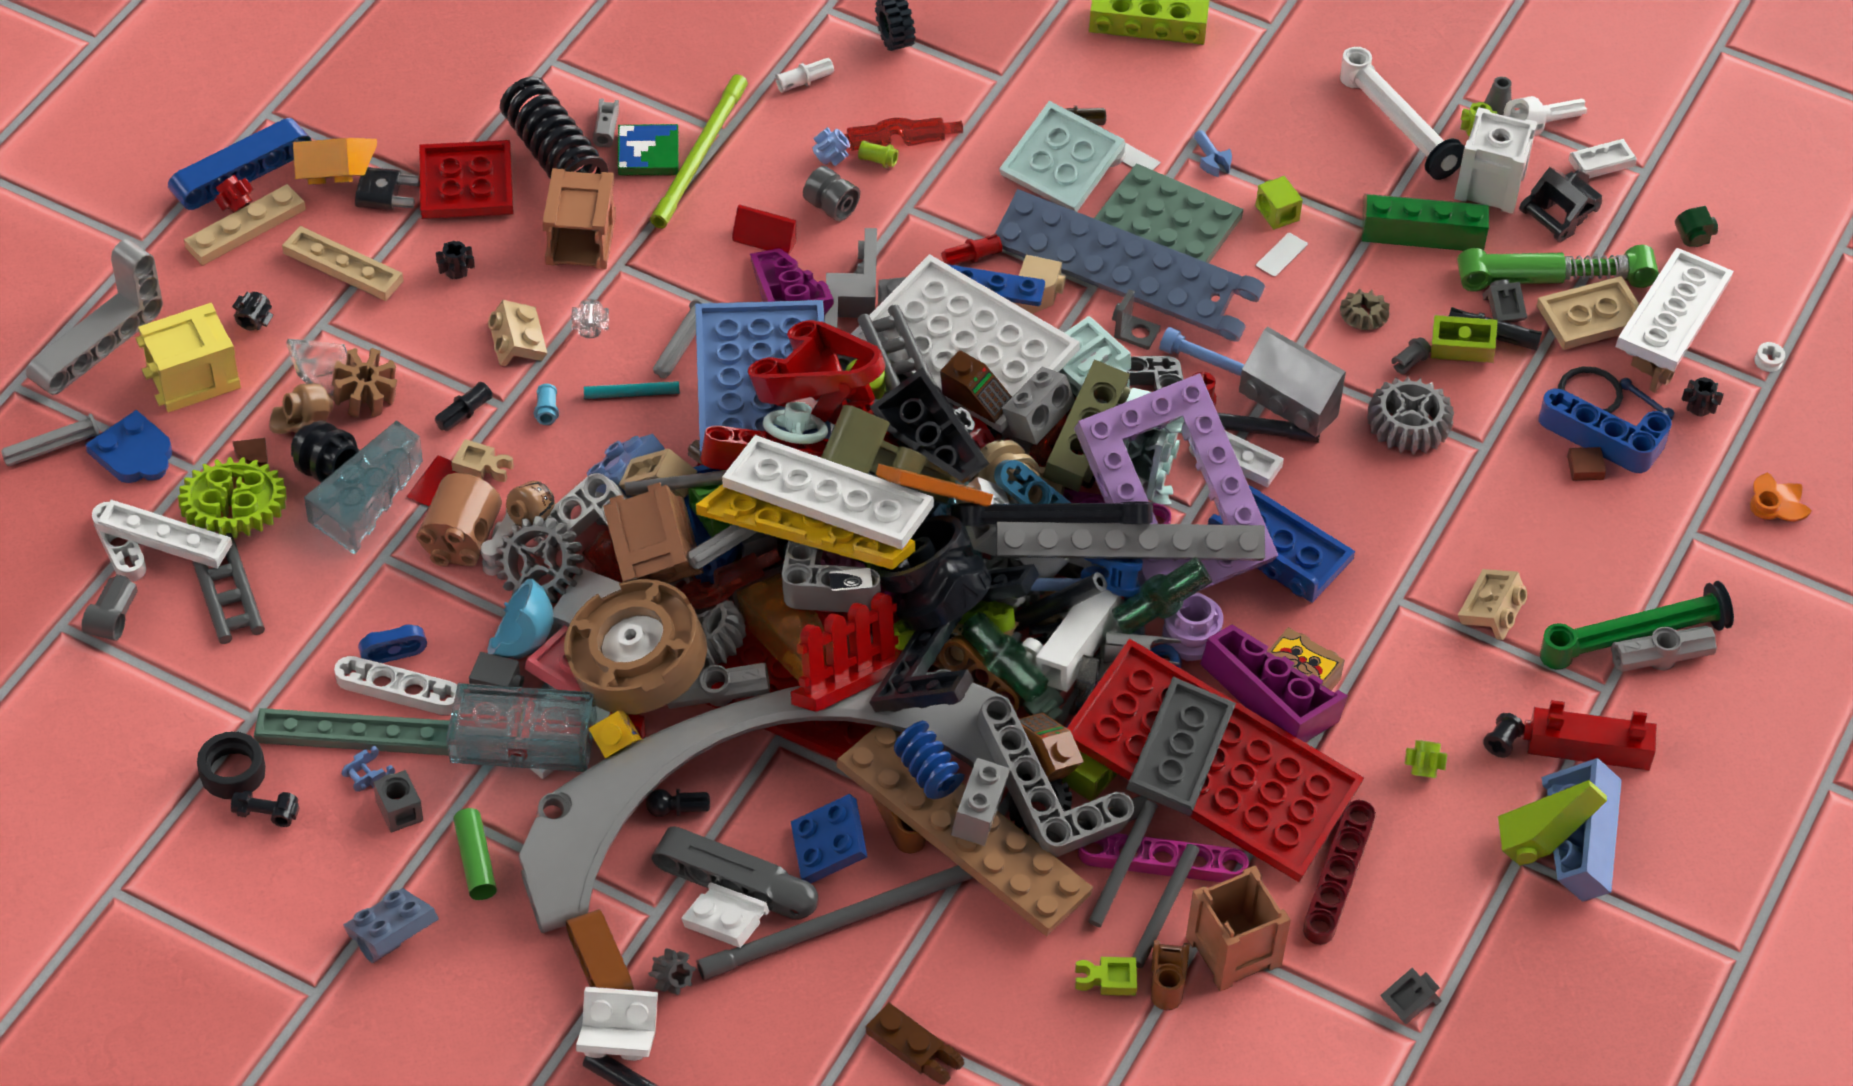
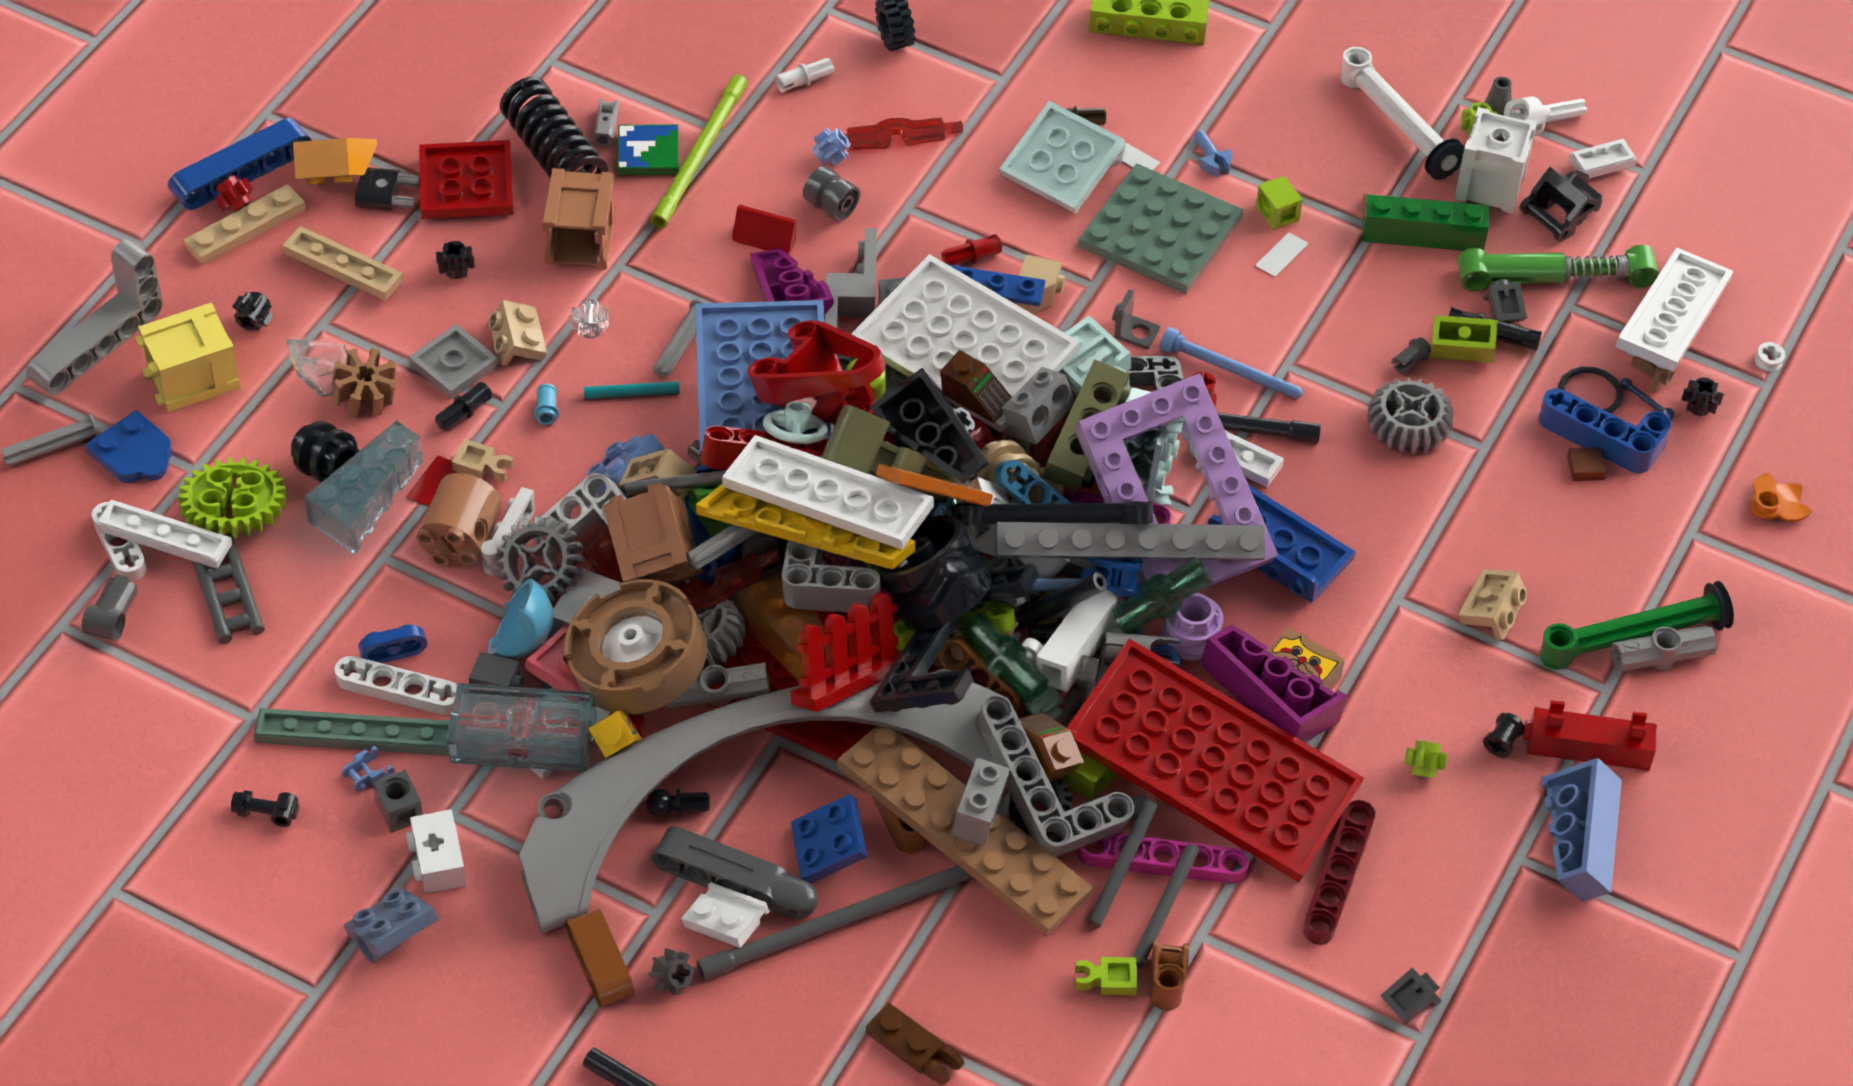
black tyre [197,732,266,799] -> none
copper tile [233,438,268,467] -> none
medium nougat head [269,383,333,434] -> none
bright green piece [453,808,497,900] -> none
medium nougat head [506,481,555,527] -> none
white bracket [576,987,658,1061] -> none
sticker [829,568,873,591] -> none
lime pin [858,140,899,168] -> none
dark grey bar [858,304,934,391] -> none
blue piece [894,720,965,799] -> none
sand blue hinge [995,189,1265,342] -> none
dark grey tile [1126,677,1236,816] -> none
nougat container [1186,865,1291,992] -> none
flat silver slope [1239,327,1346,437] -> none
dark tan gear [1340,289,1390,330] -> none
lime slope [1498,780,1607,866] -> none
tan plate [1536,276,1640,350] -> none
dark green plate [1675,206,1718,247] -> none
none -> white brick [405,809,466,894]
none -> light grey tile [409,324,499,400]

